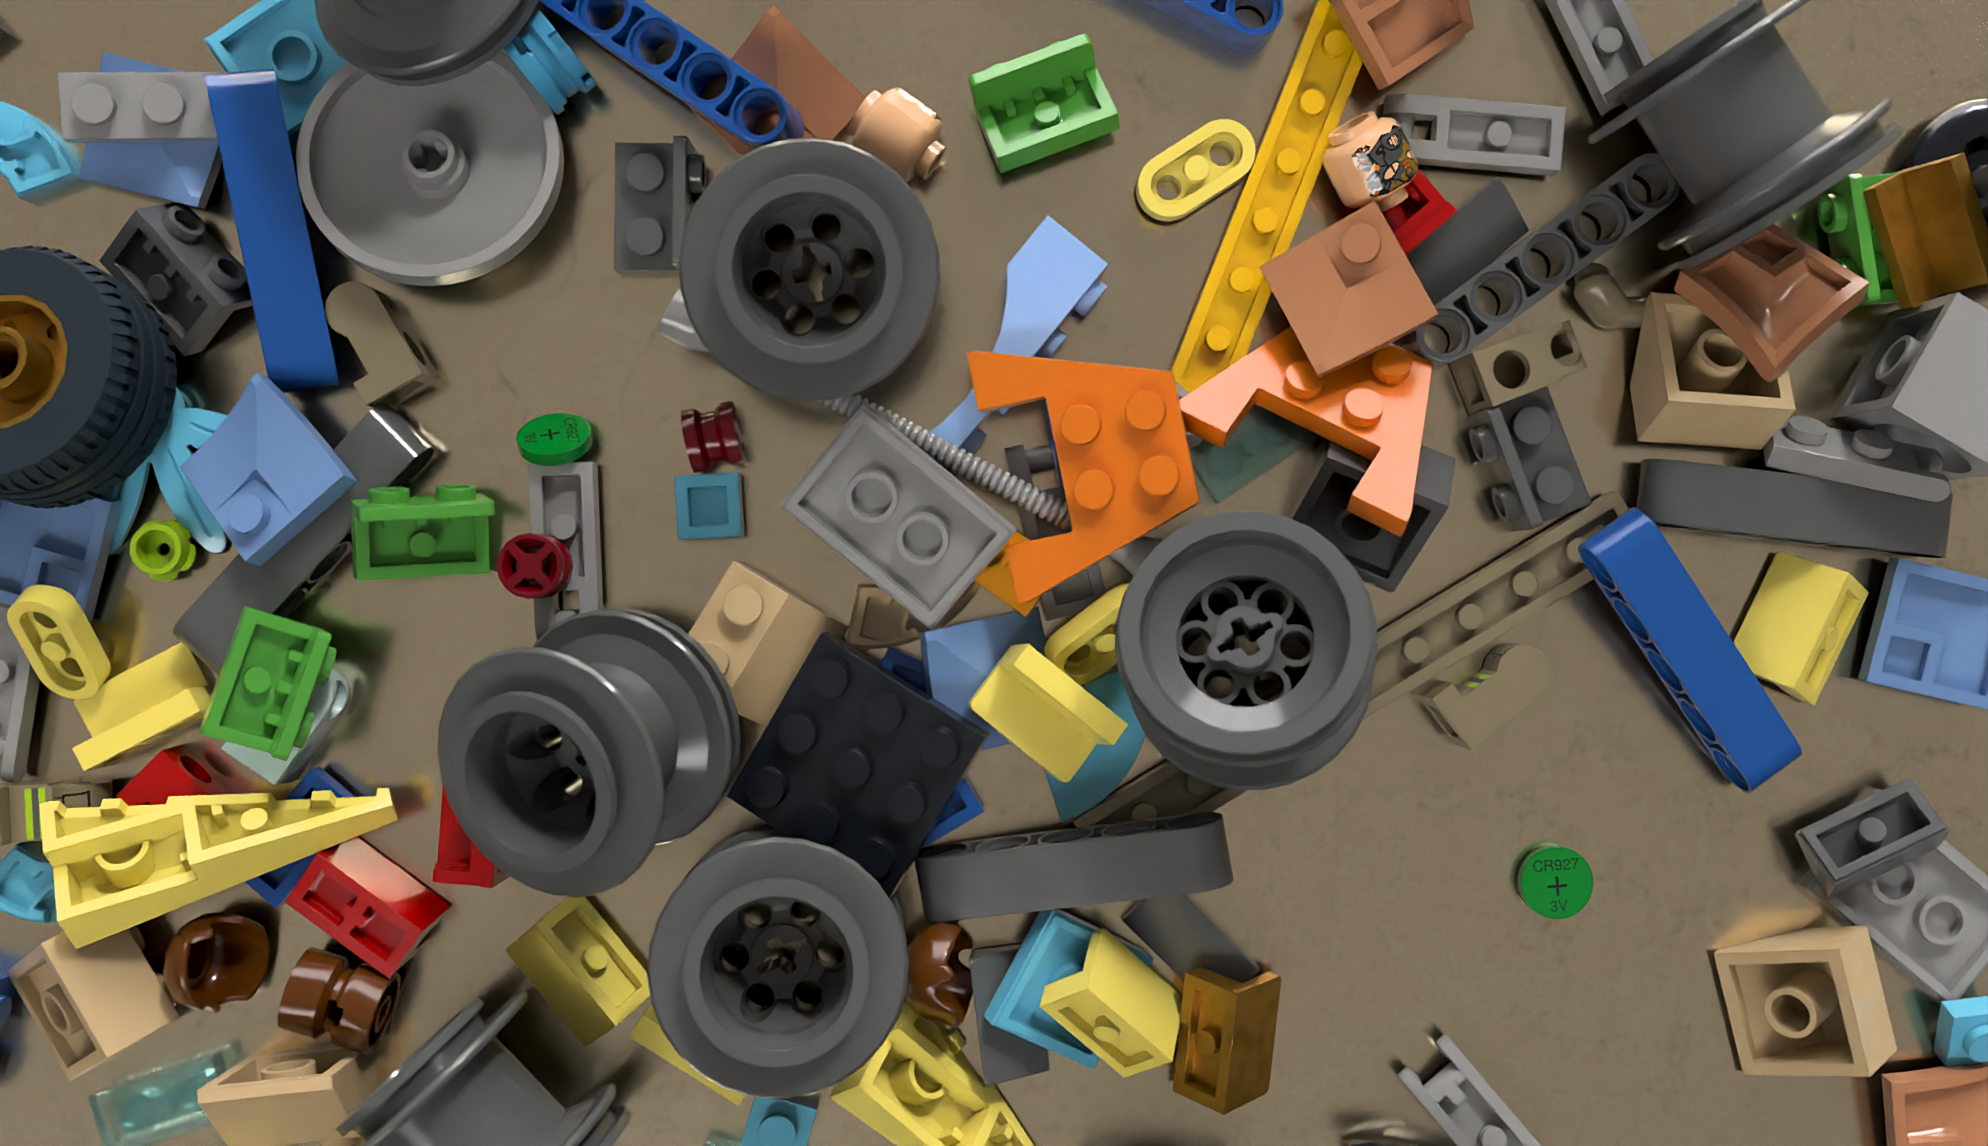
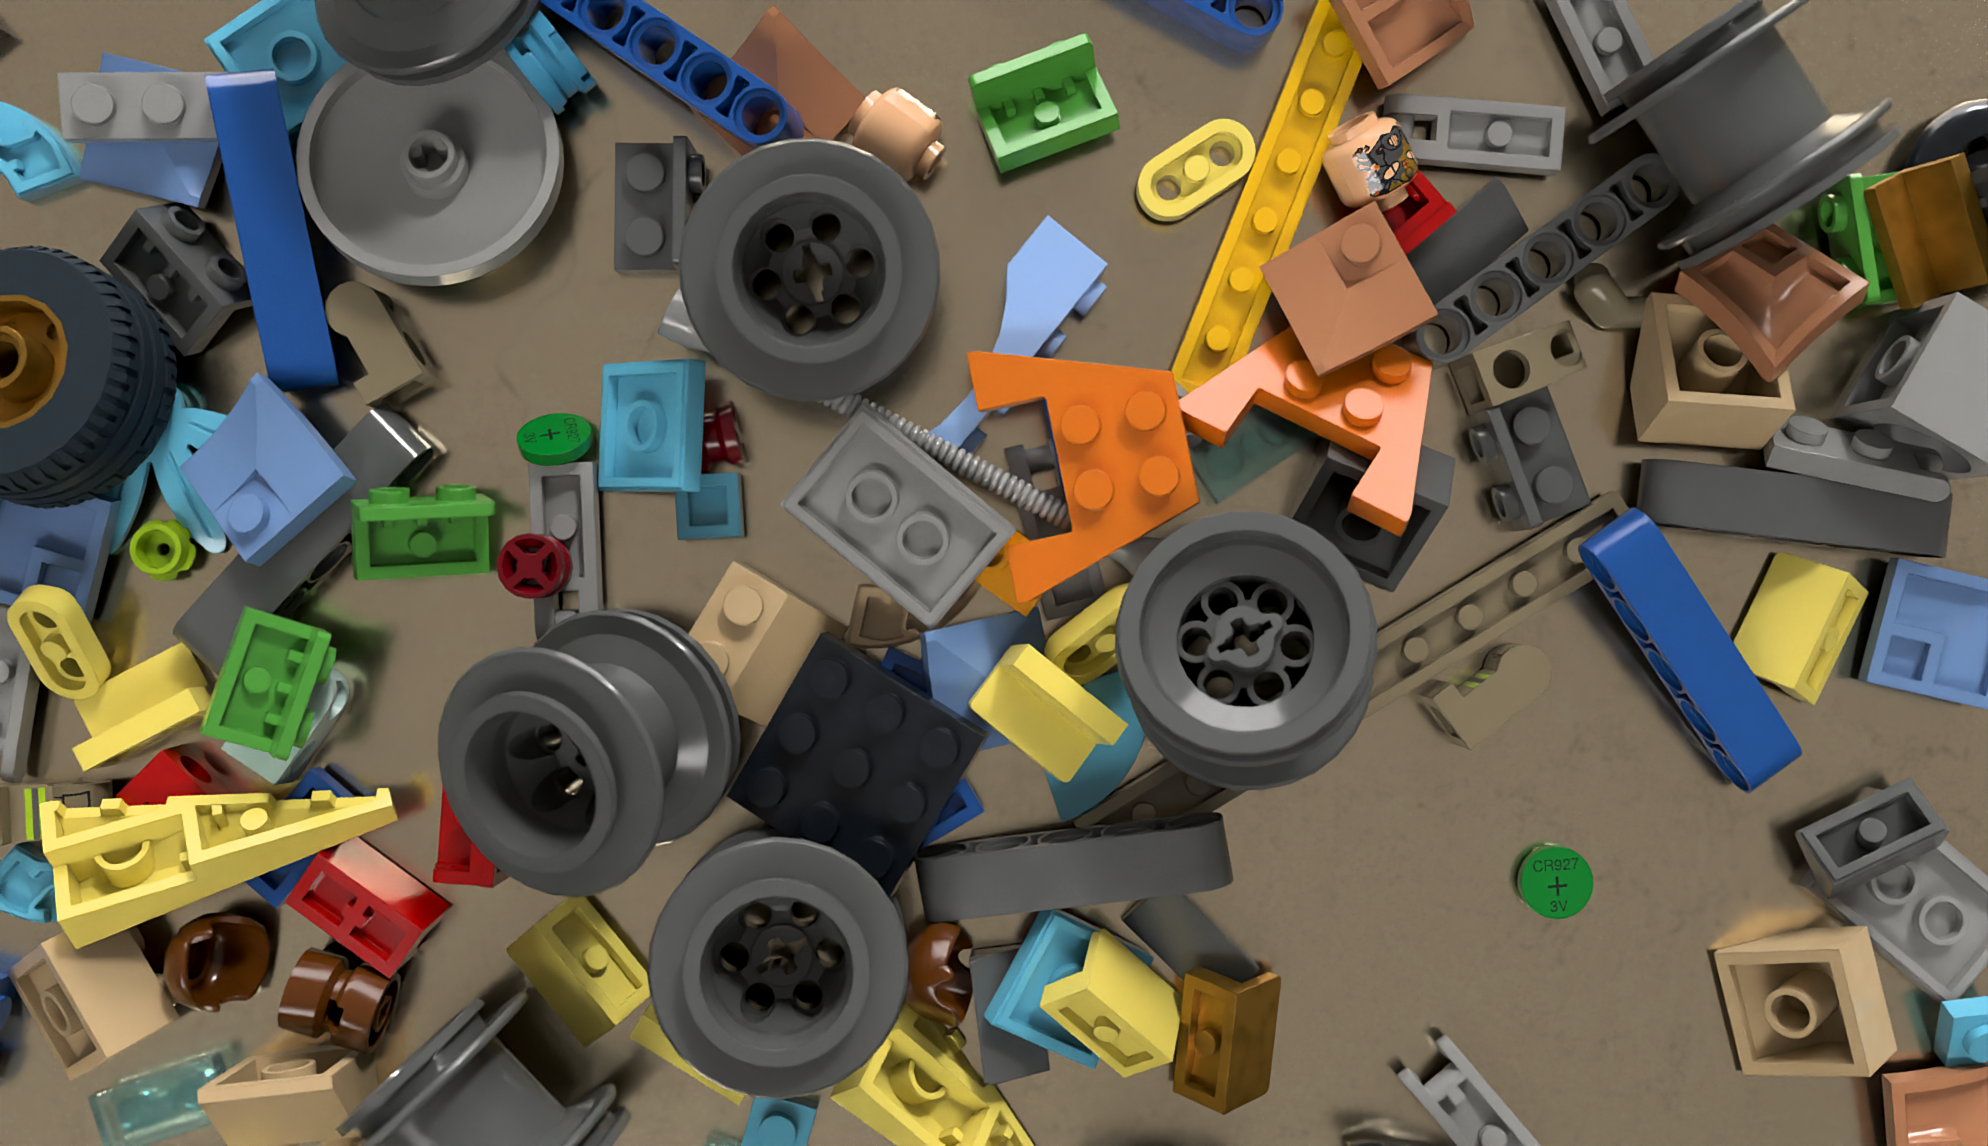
none -> medium azure tile [598,359,706,492]

